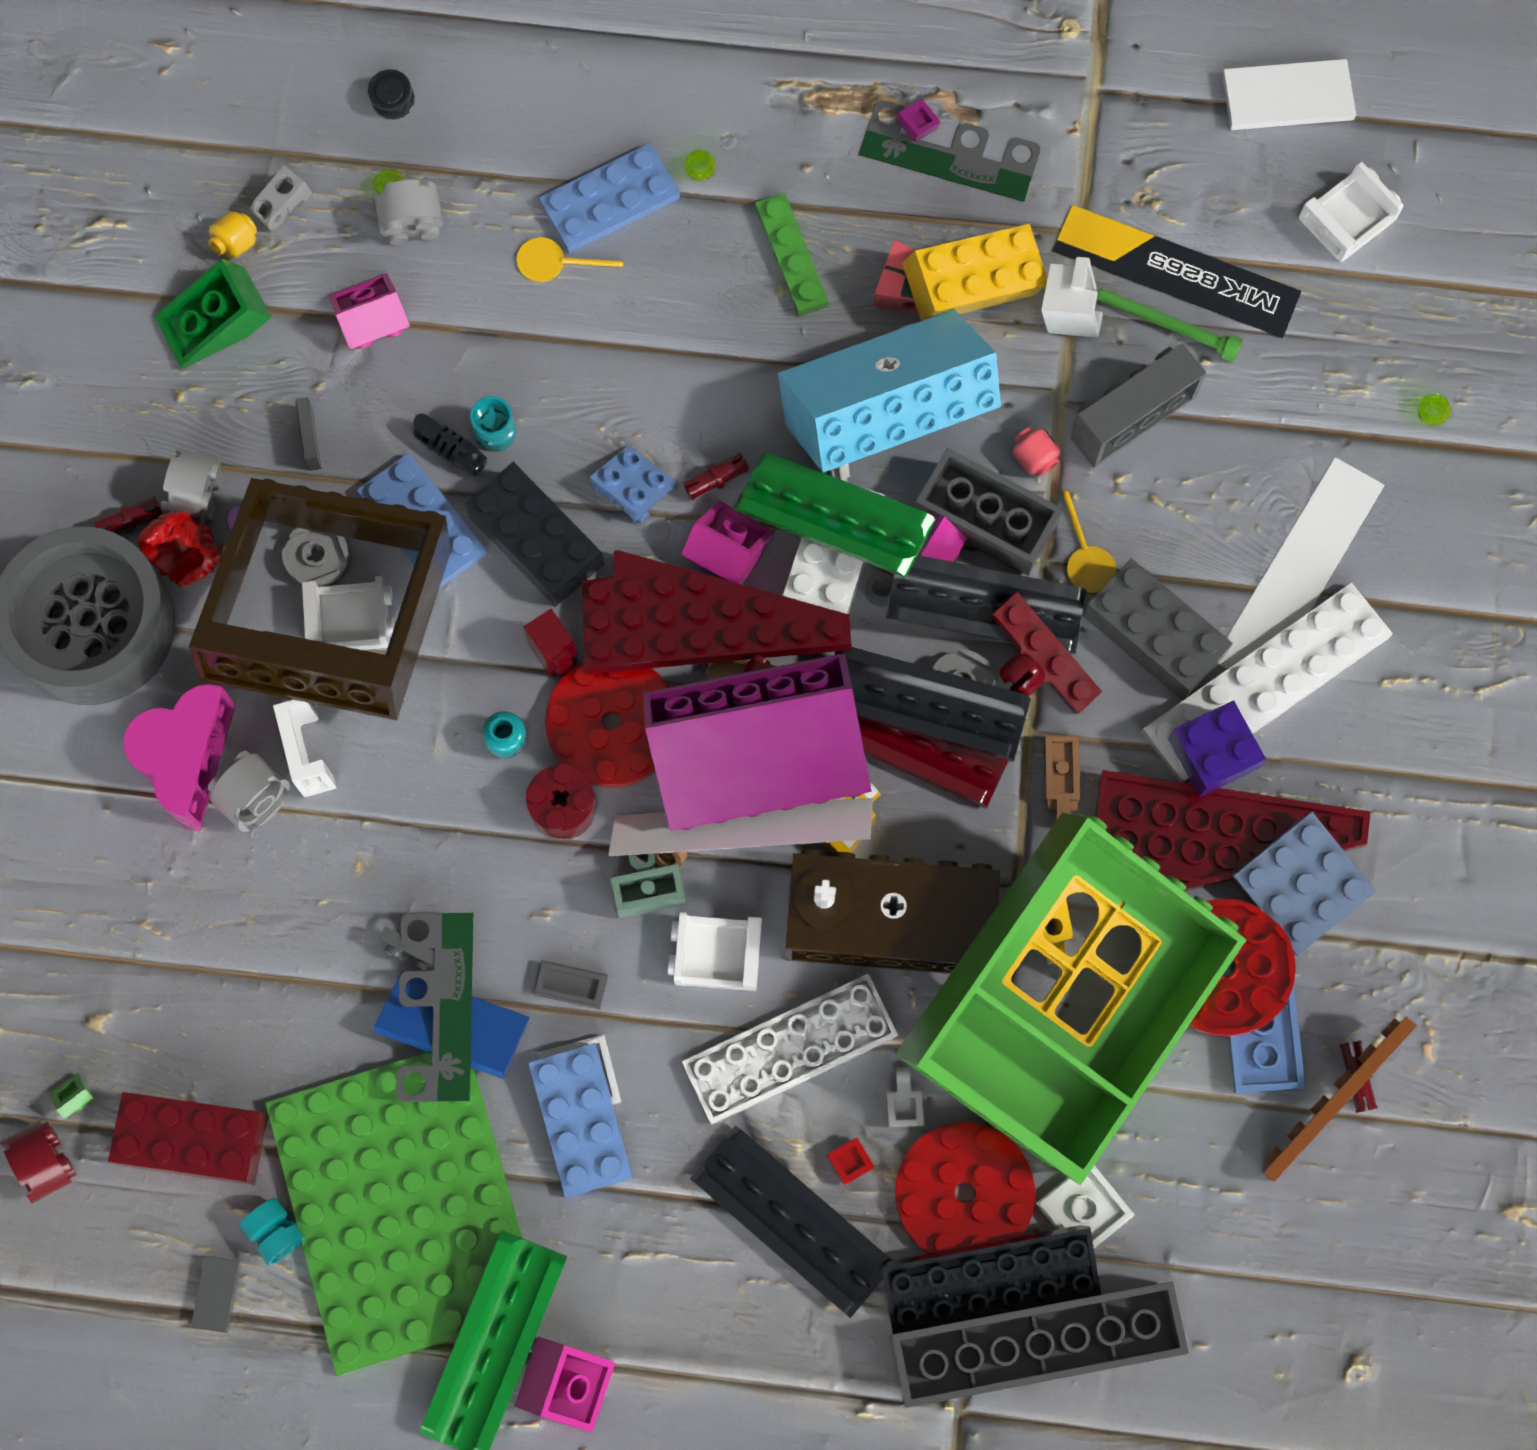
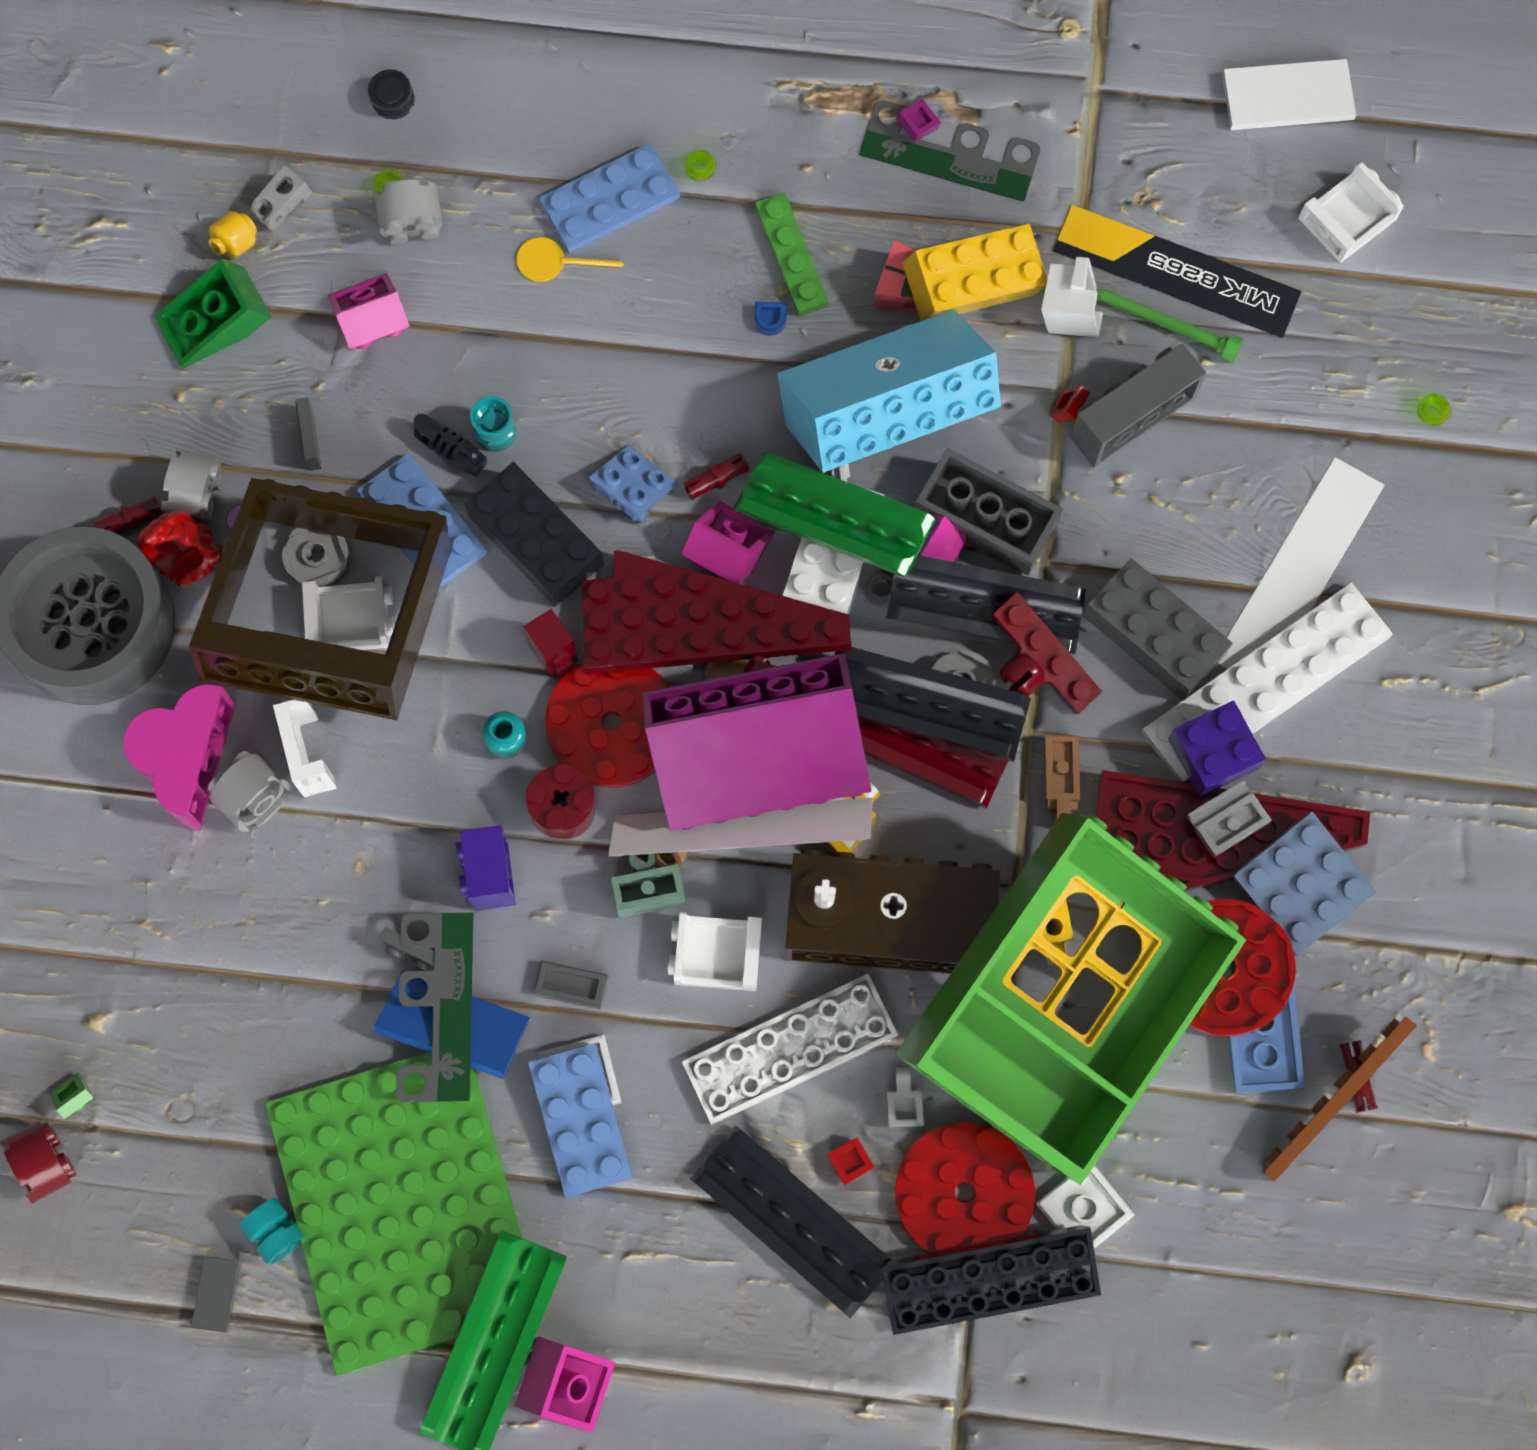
dark red brick [108,1092,268,1186] -> none
dark grey brick [890,1281,1189,1408] -> none
coral head [1012,427,1060,477] -> none
yellow piece [1063,491,1116,594] -> none
none -> dark purple brick [455,825,516,911]
none -> blue tile [755,302,787,336]
none -> red plate [1049,385,1090,423]
none -> light grey plate [1185,780,1272,858]

